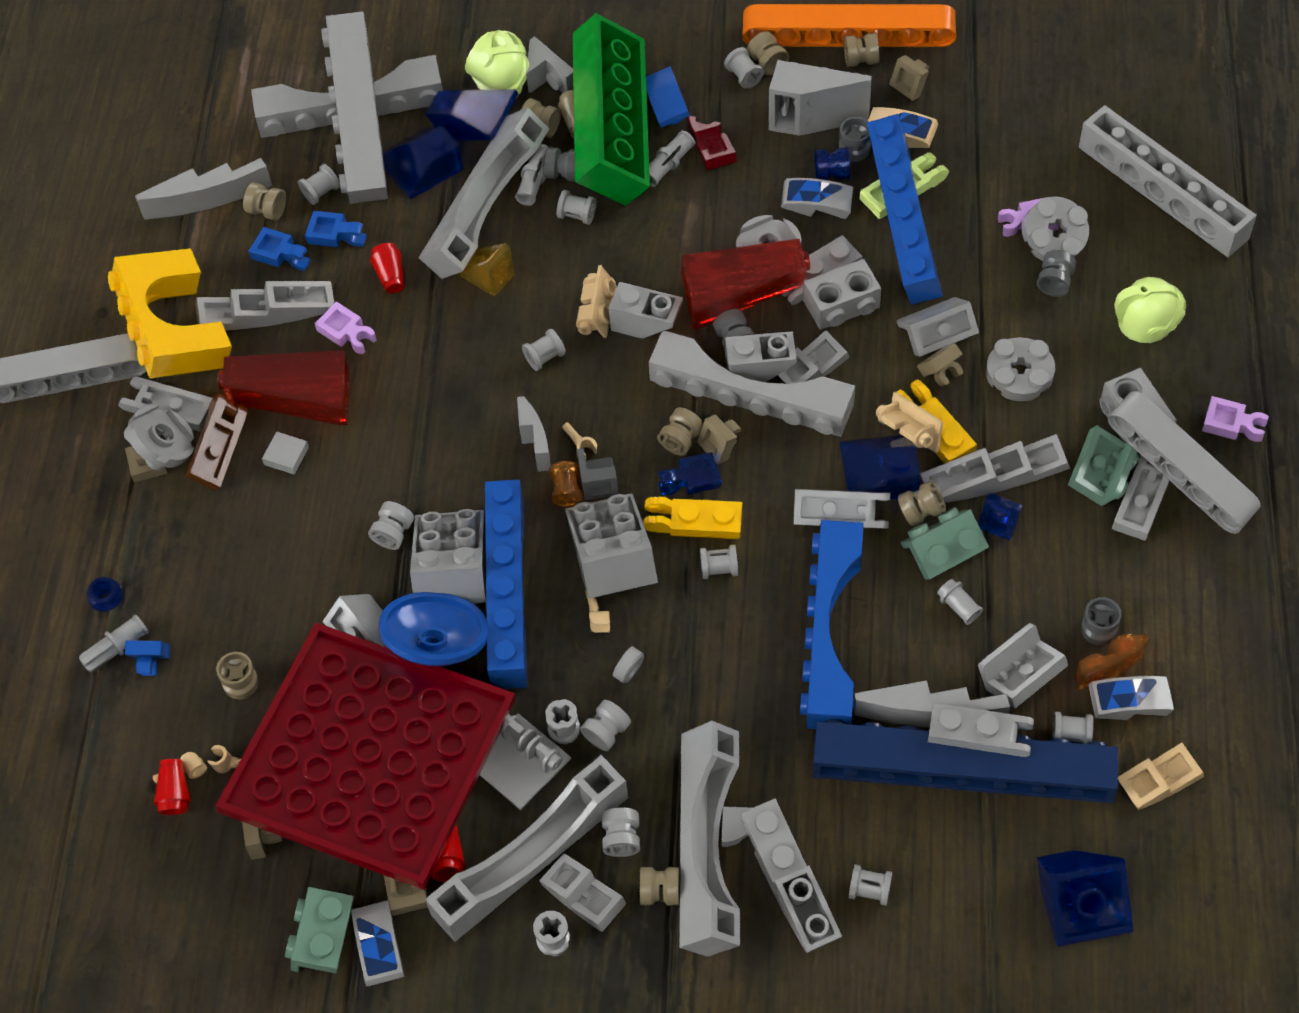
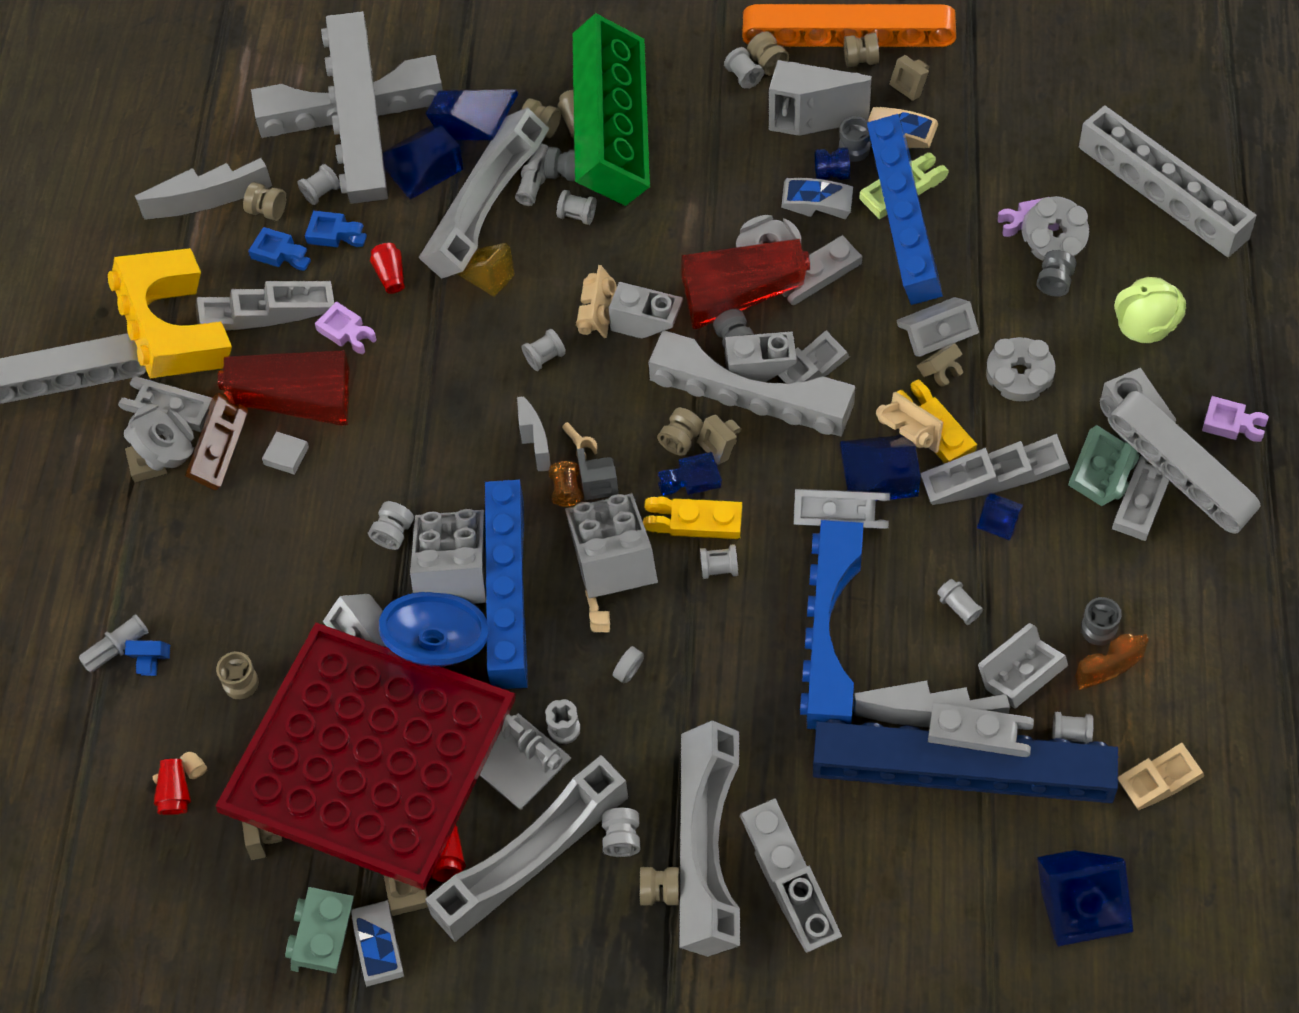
clear blue plate [87,577,123,612] -> none
tan hand [208,745,241,773] -> none
yellowish green helmet [465,30,529,105] -> none
light grey slope [526,36,573,93] -> none
light grey bush [533,911,570,956] -> none
light grey slope [540,853,626,932] -> none
light grey wheel [580,700,631,752] -> none
blue slope [646,66,690,128] -> none
light grey pin [649,130,695,187] -> none
dark red slope [687,116,737,170] -> none
light grey tile [722,807,752,847] -> none
light grey brick [803,259,881,330] -> none
light grey bush [849,864,893,906] -> none
dark tan wheel [898,480,946,526] -> none
sand green bracket [900,507,989,580] -> none
slope [1088,676,1174,720] -> none

